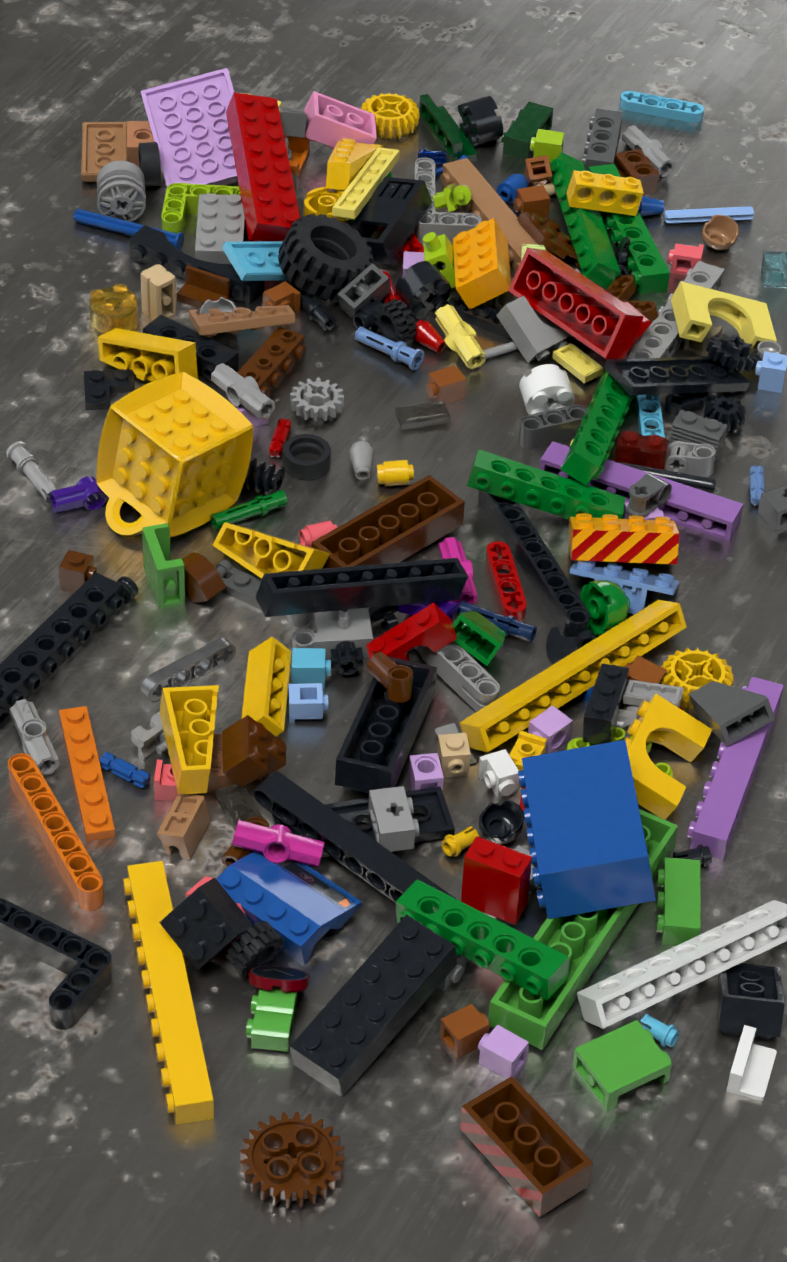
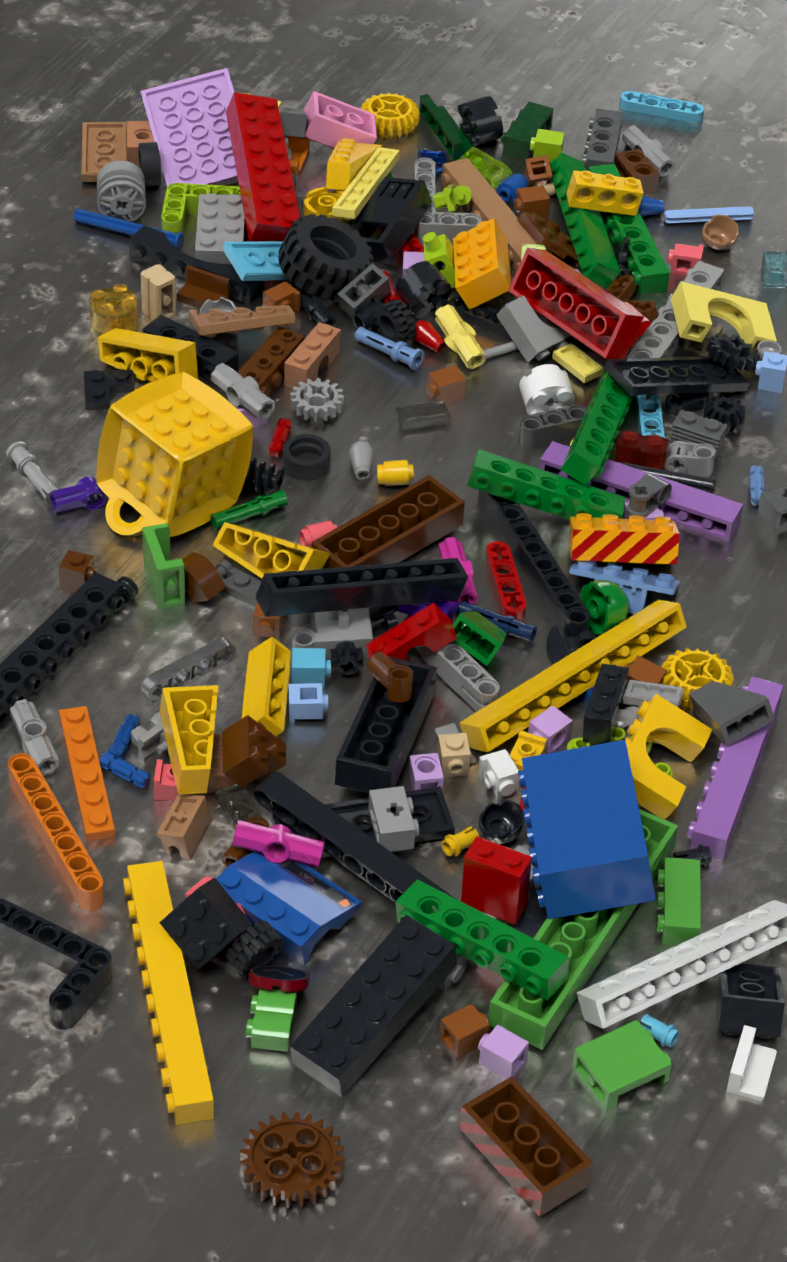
none -> blue axle [108,714,140,759]
none -> dark orange brick [253,602,286,639]
none -> nougat arch [284,322,341,388]
none -> clear neon green plate [458,146,512,189]

